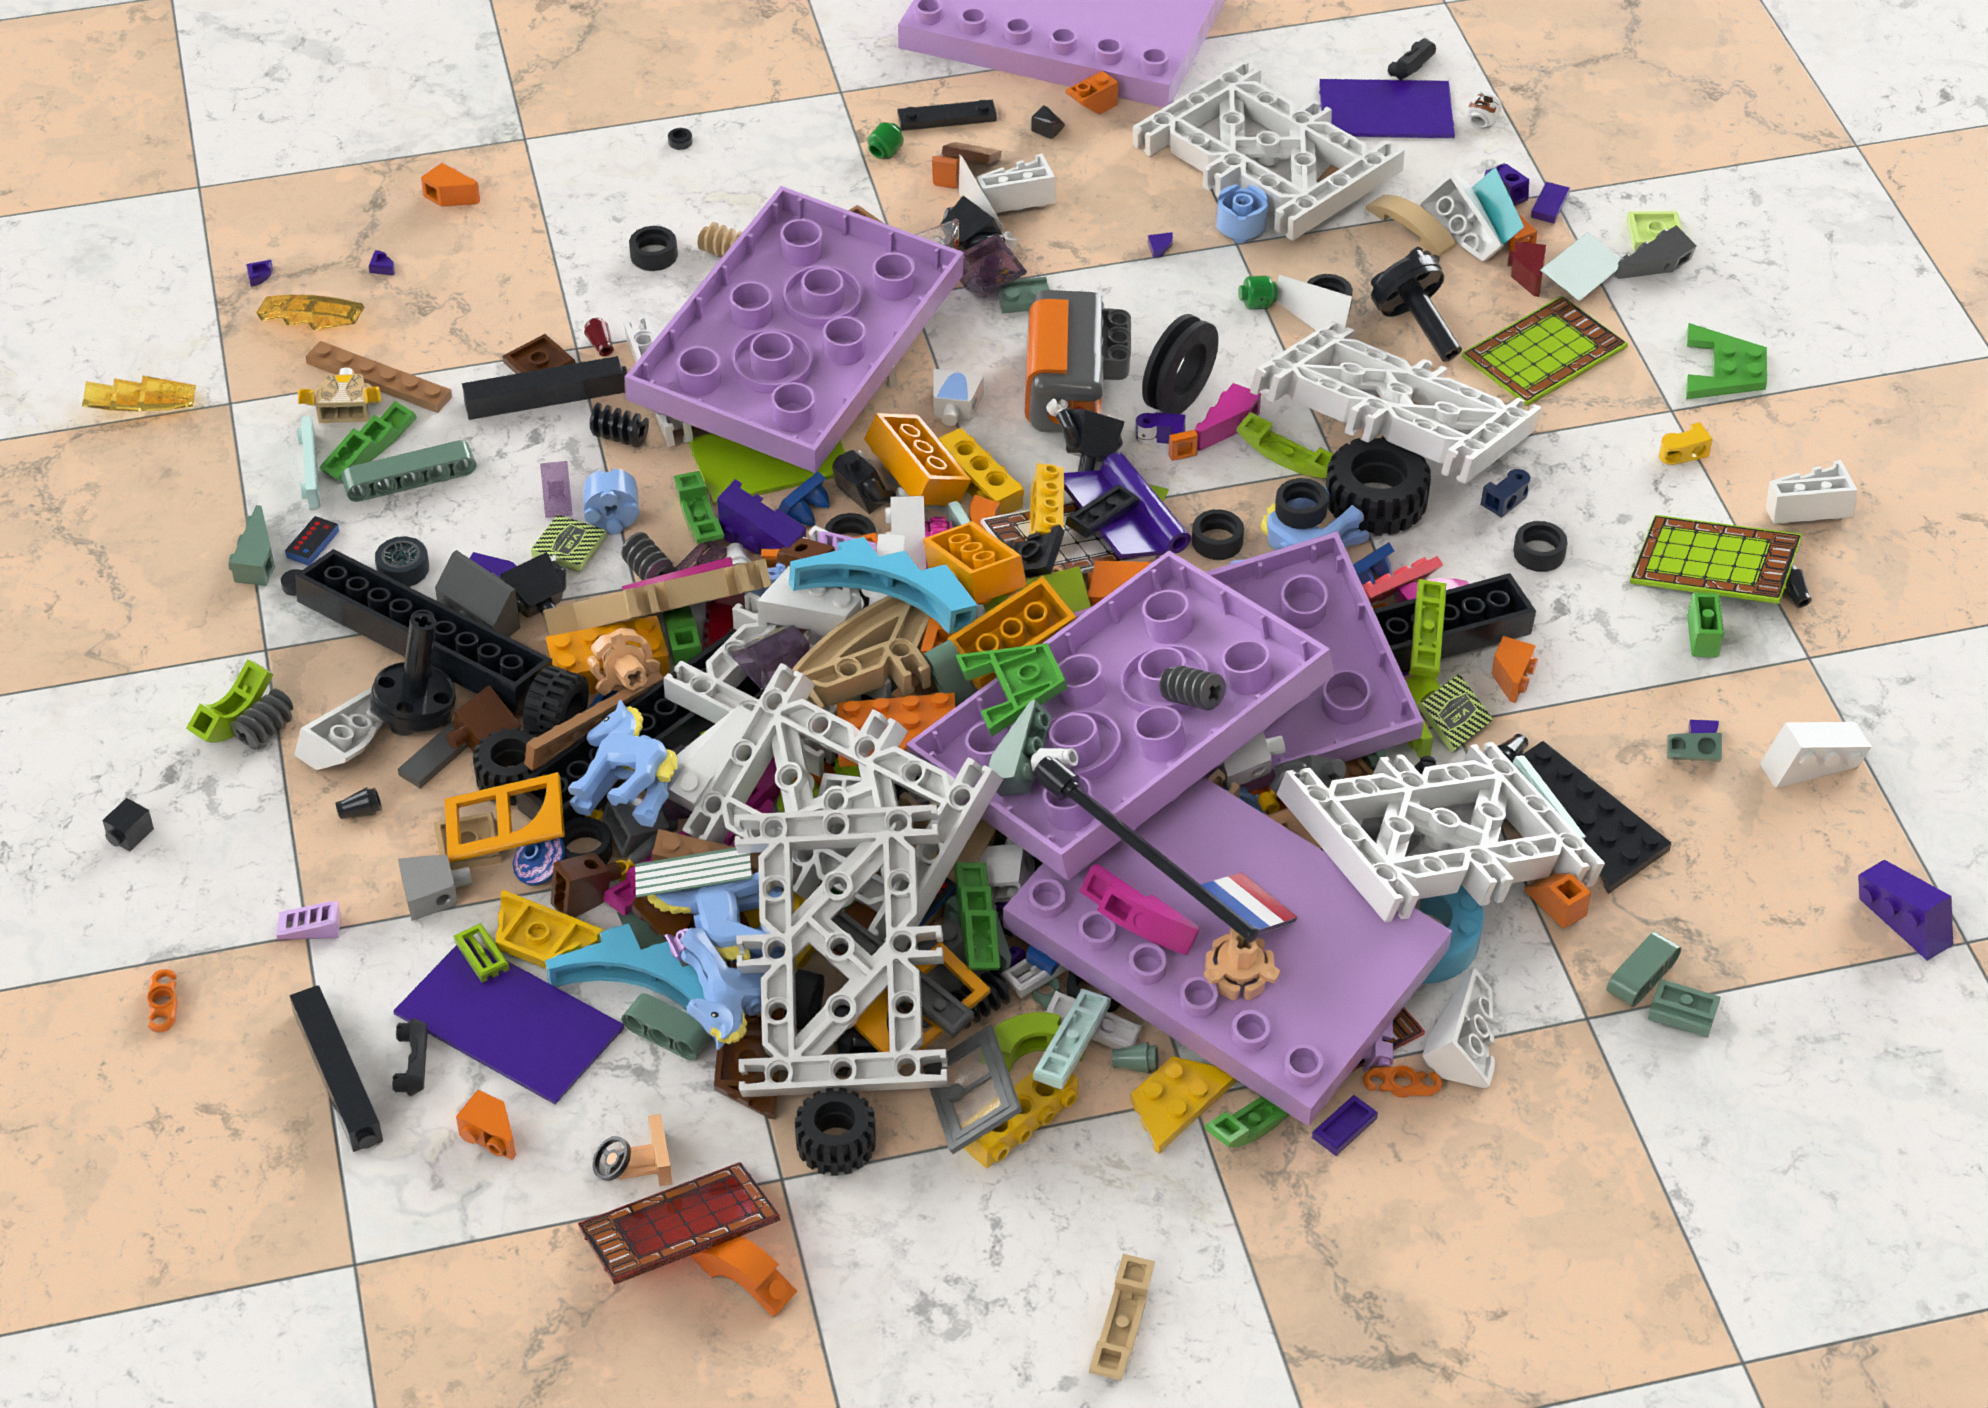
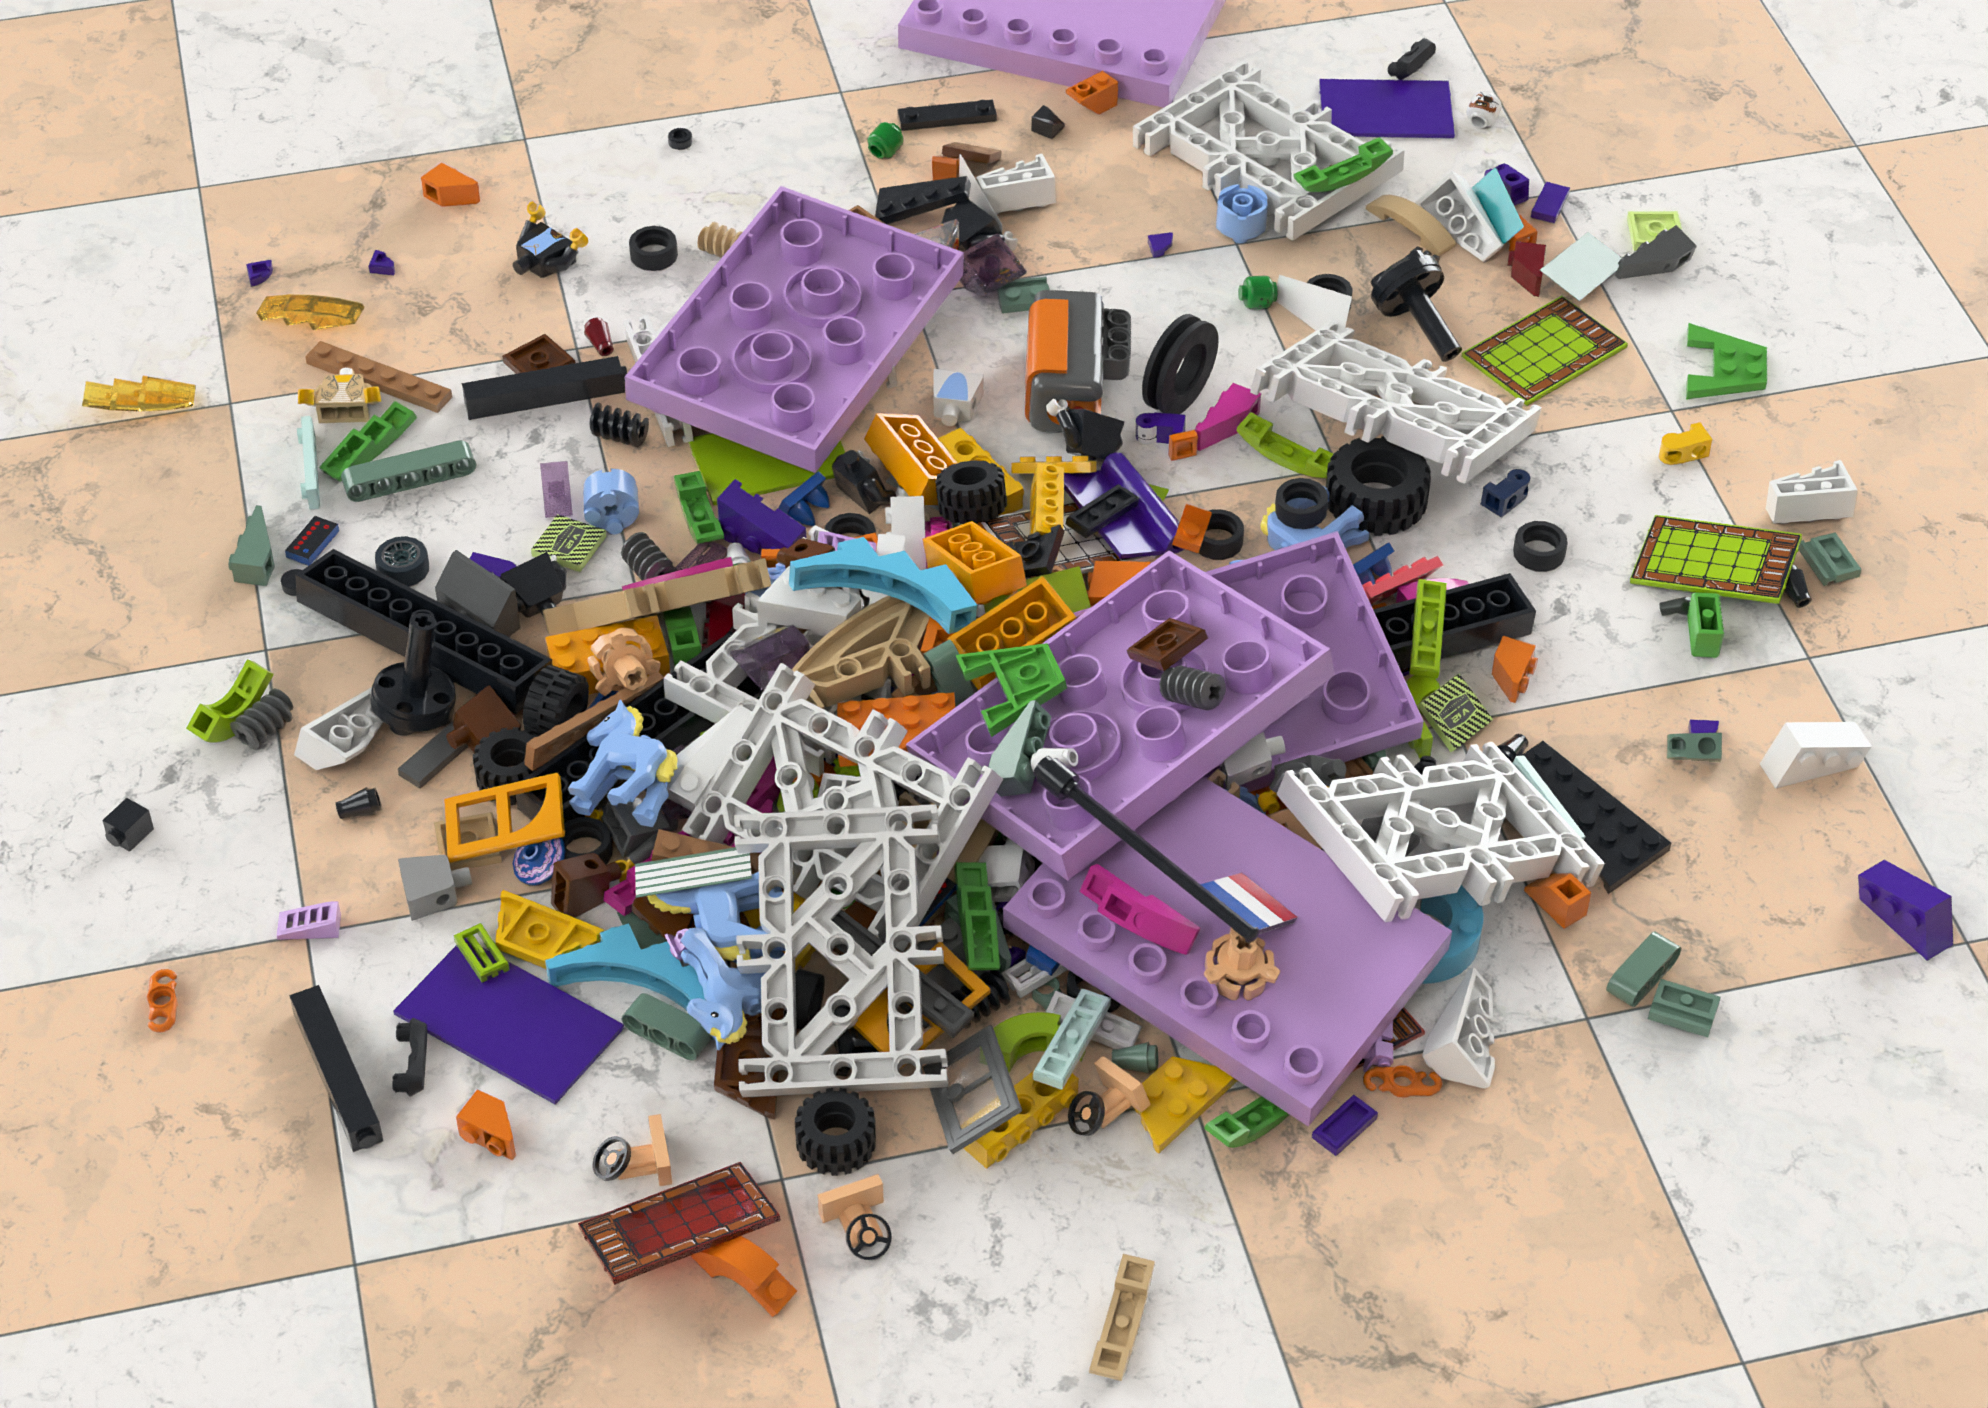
none -> black torso [513,201,588,278]
none -> light nougat piece [818,1174,892,1260]
none -> black wing [875,176,971,224]
none -> black tyre [935,460,1007,524]
none -> yellow plate [1011,456,1097,474]
none -> light nougat piece [1068,1056,1151,1136]
none -> reddish brown tile [1126,618,1208,671]
none -> orange slope [1172,504,1212,553]
none -> bright green slope [1294,137,1393,192]
none -> pearl dark grey arm [1659,597,1692,616]
none -> sand green plate [1798,532,1862,586]

